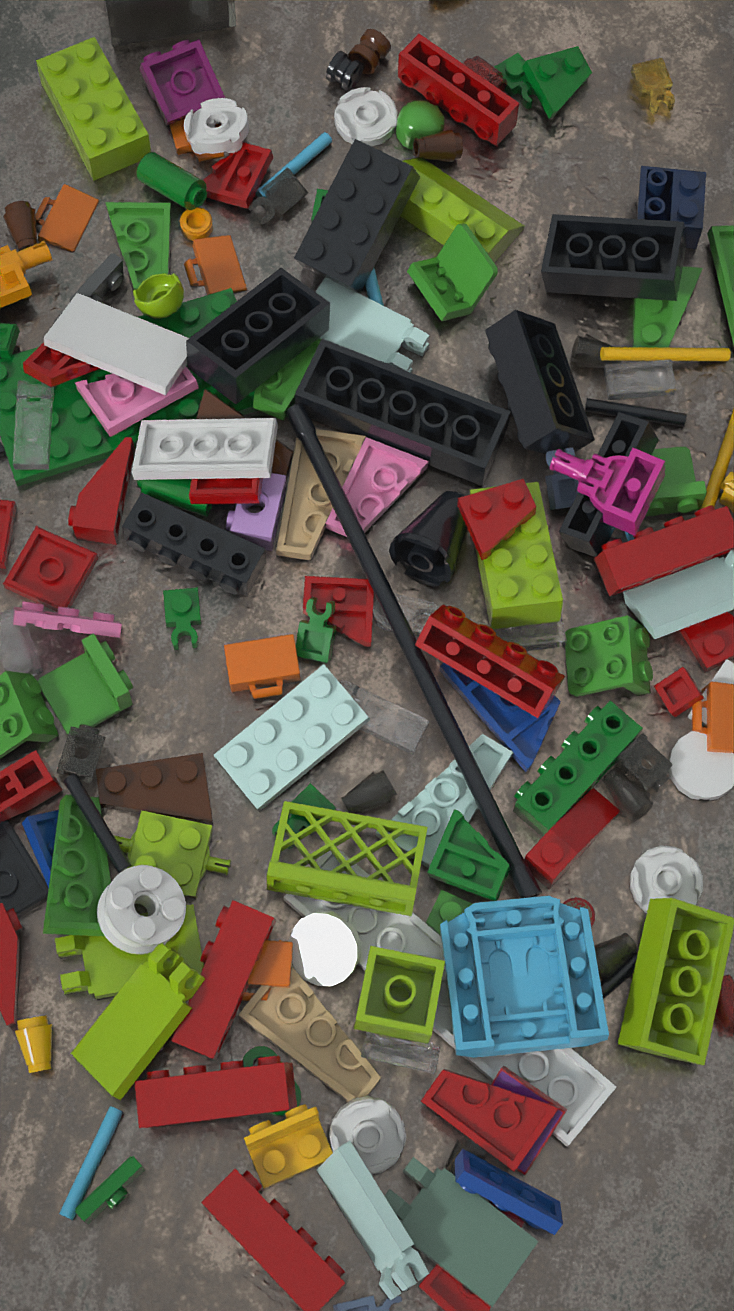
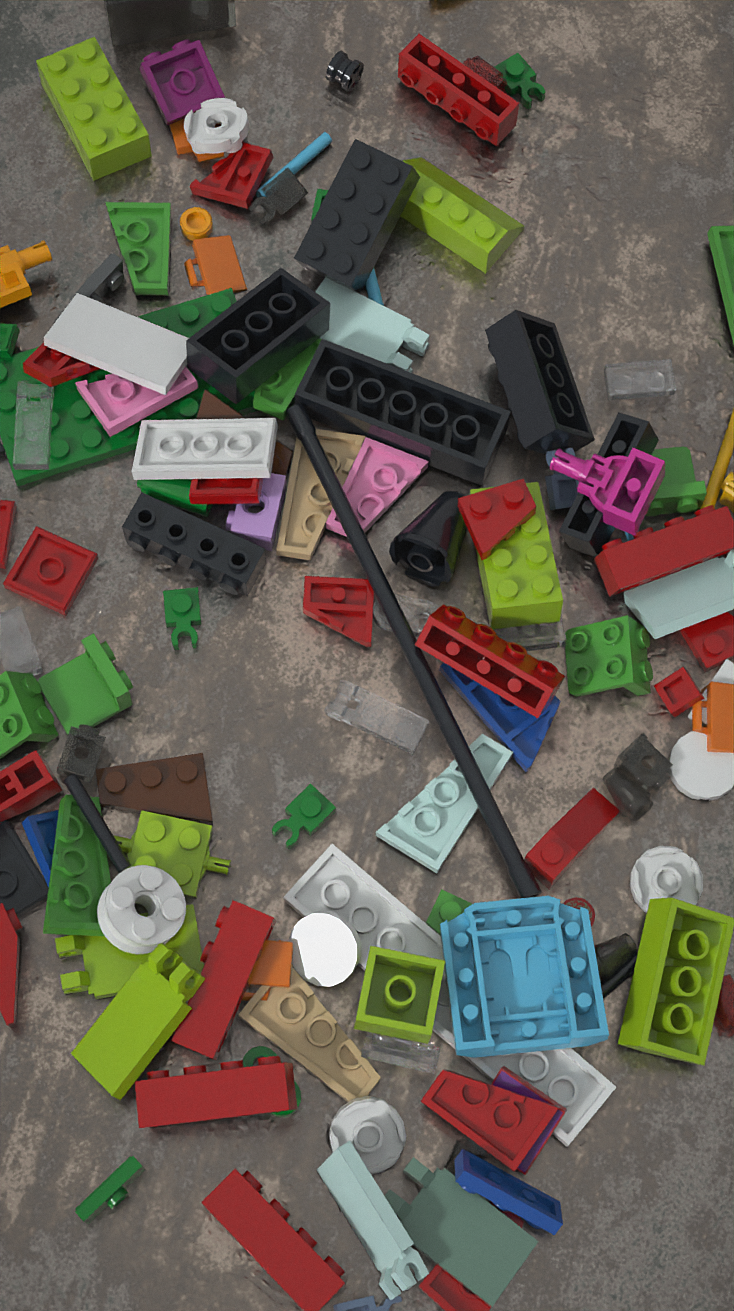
reddish brown cone [3,201,37,251] -> none
bright pink wing [12,601,122,638] -> none
yellow cone [15,1015,52,1073] -> none
orange piece [36,184,99,252] -> none
medium azure bar [59,1106,124,1220] -> none
red slope [68,437,135,545] -> none
lime hair [133,273,184,319] -> none
green brick [137,152,207,210] -> none
light aqua plate [214,664,370,811] -> none
orange piece [224,634,301,699] -> none
yellow bracket [244,1104,333,1190] -> none
lime fence [266,801,428,916] -> none
green plate [296,597,336,663] -> none
white tile [334,87,398,146] -> none
clear smoke cone [341,770,397,814] -> none
reddish brown wheel [348,29,391,75] -> none
bright green hair [396,100,445,150] -> none
bright green bracket [407,223,498,321] -> none
reddish brown cone [413,130,463,162] -> none
green wing [427,809,511,901] -> none
green brick [513,701,643,837] -> none
green wing [522,46,592,119] -> none
black brick [541,214,687,301] -> none
clear smoke cone [571,334,621,369] -> none
black bar [585,398,687,427] -> none
yellow bar [600,347,731,361] -> none
clear yellow plate [631,58,675,115] -> none
bright green wing [632,266,703,347] -> none
dark blue slope [637,166,706,249] -> none

